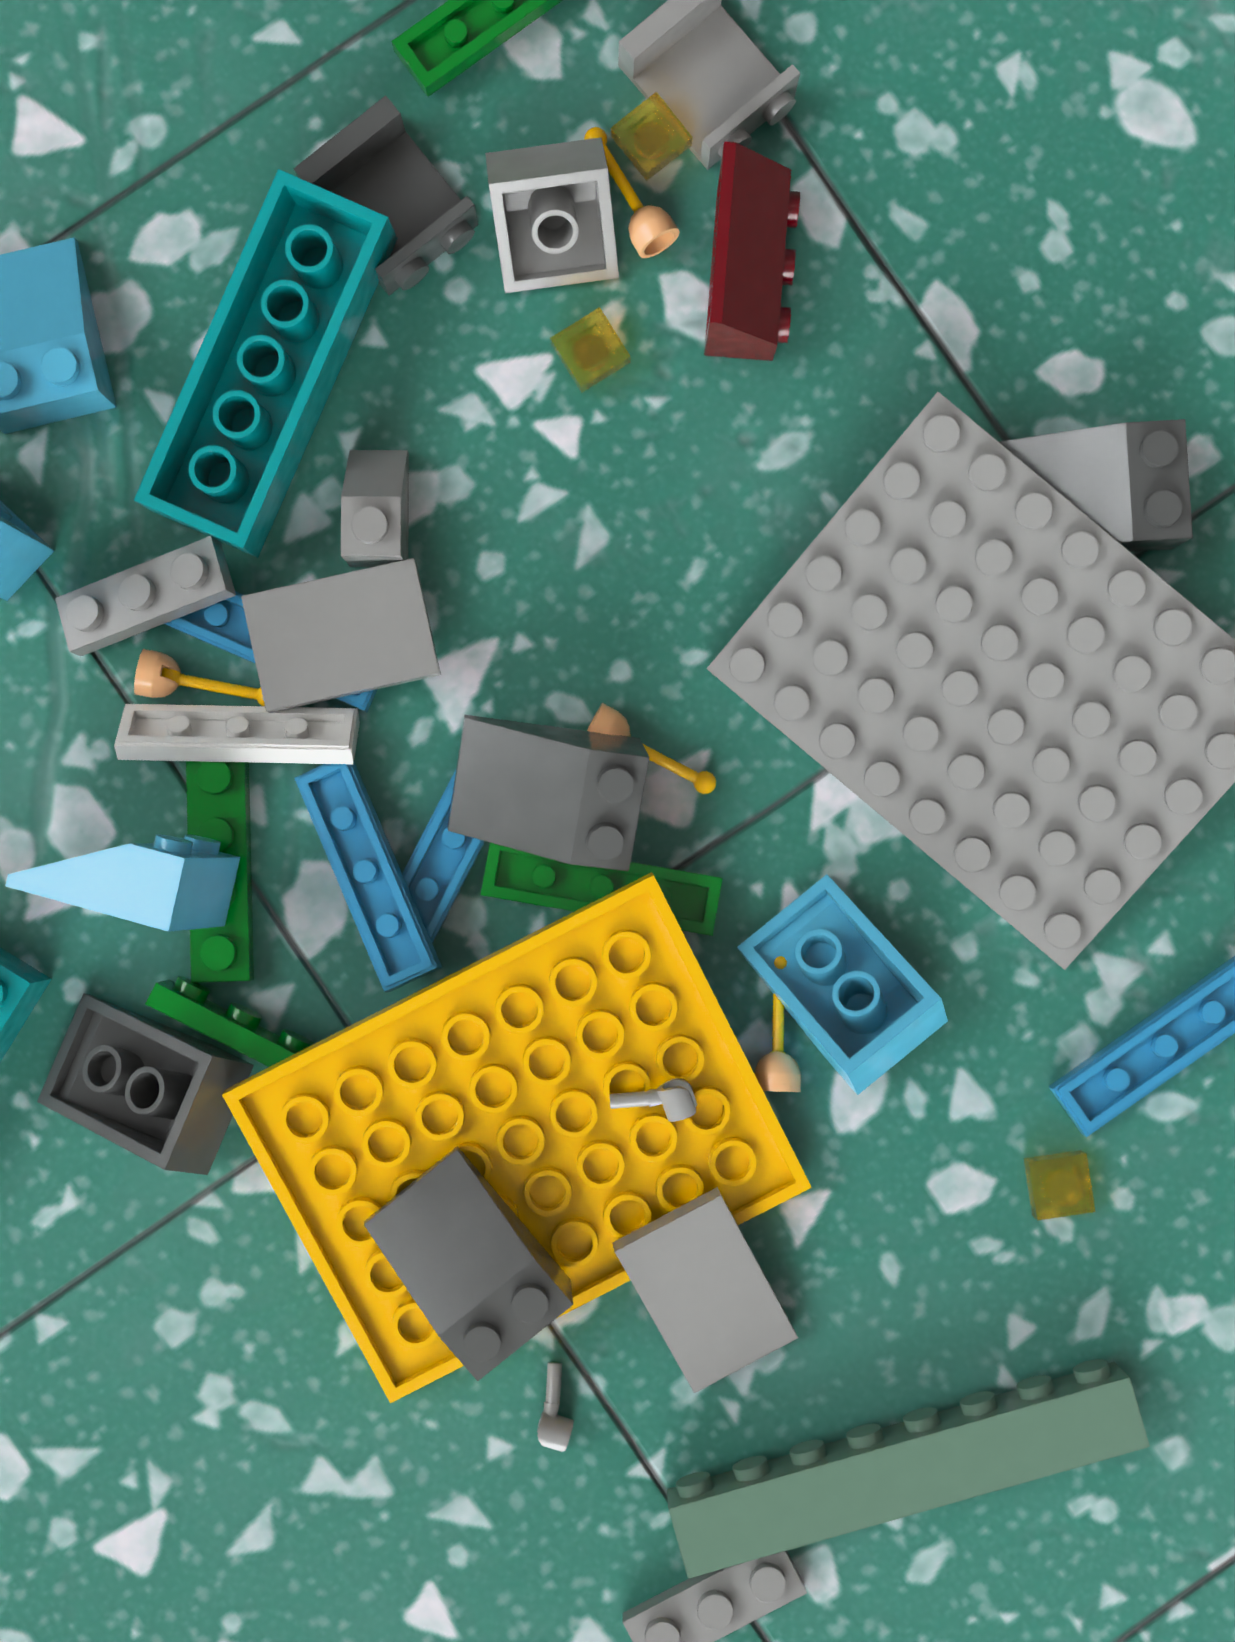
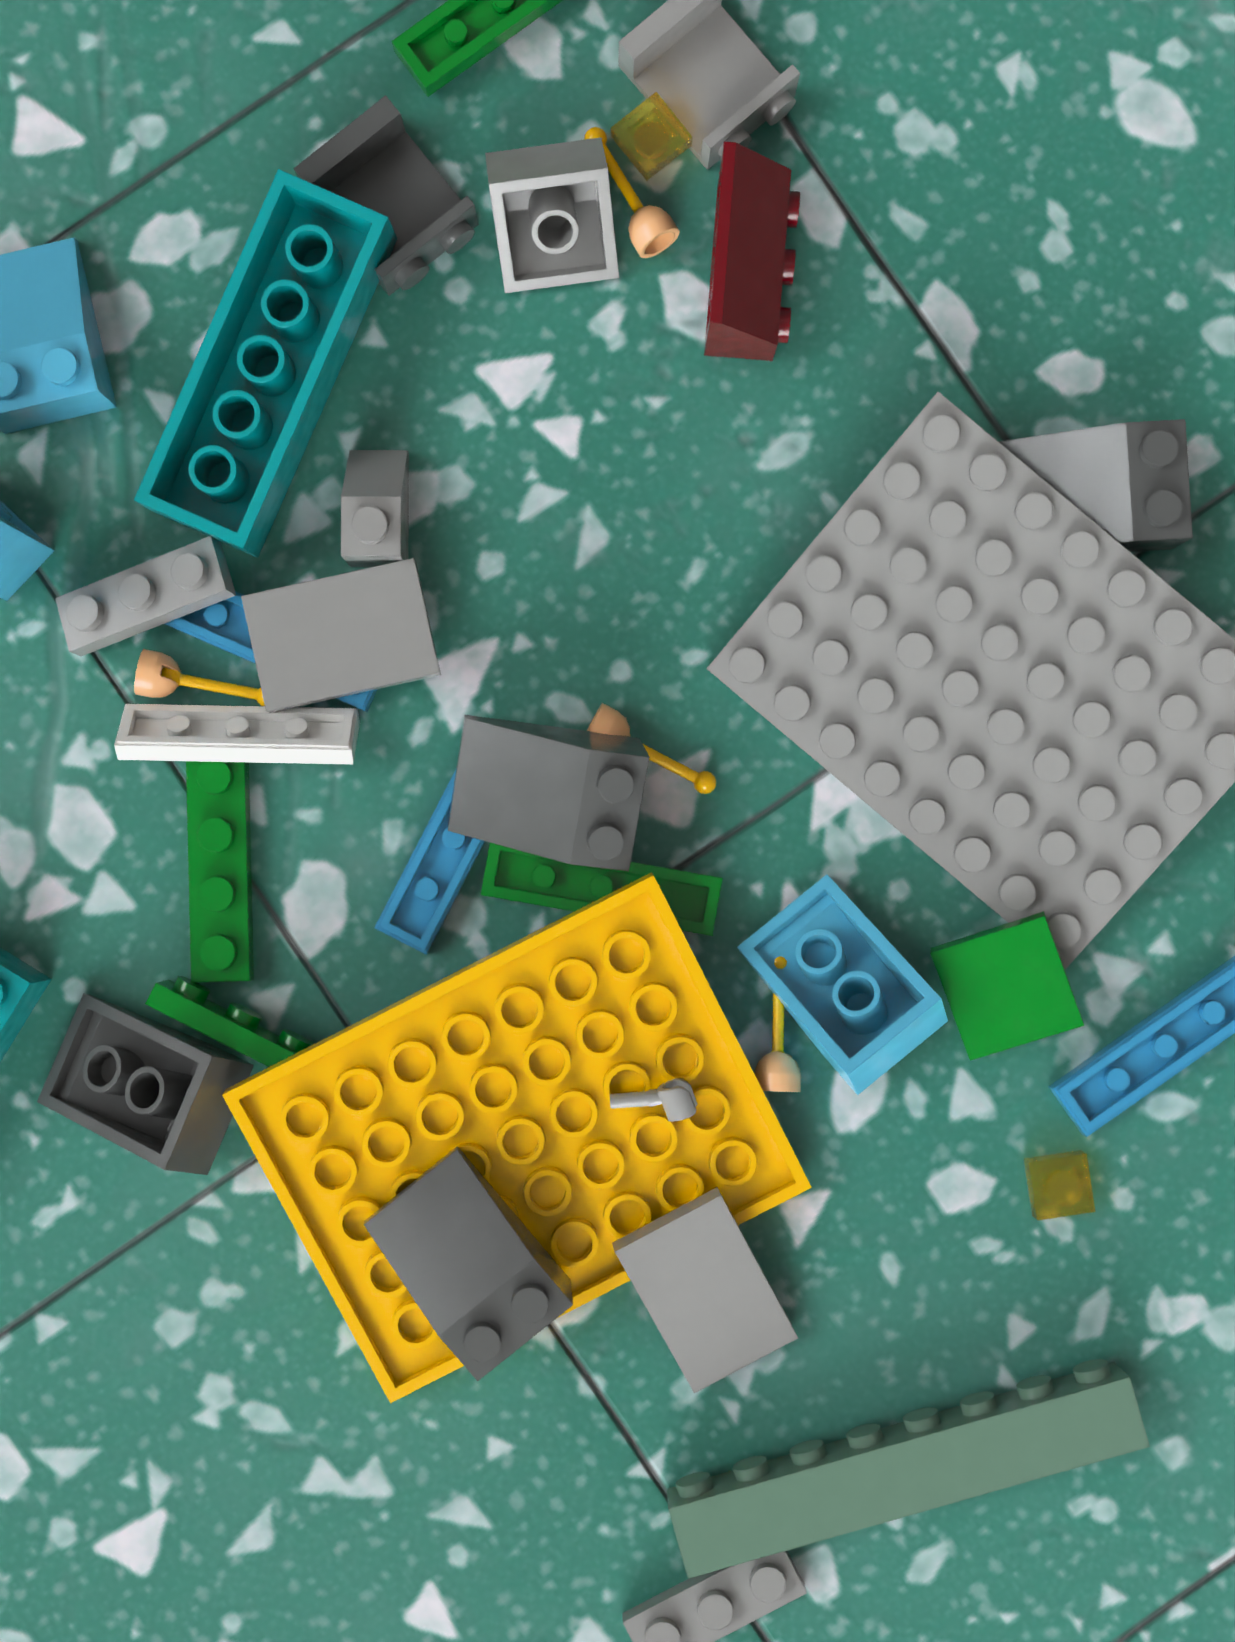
medium azure slope [5,834,240,932] -> none
dark azure tile [294,762,442,992] -> none
light grey hand [537,1362,574,1452] -> none
clear yellow plate [550,307,631,393] -> none
none -> green tile [930,911,1084,1061]

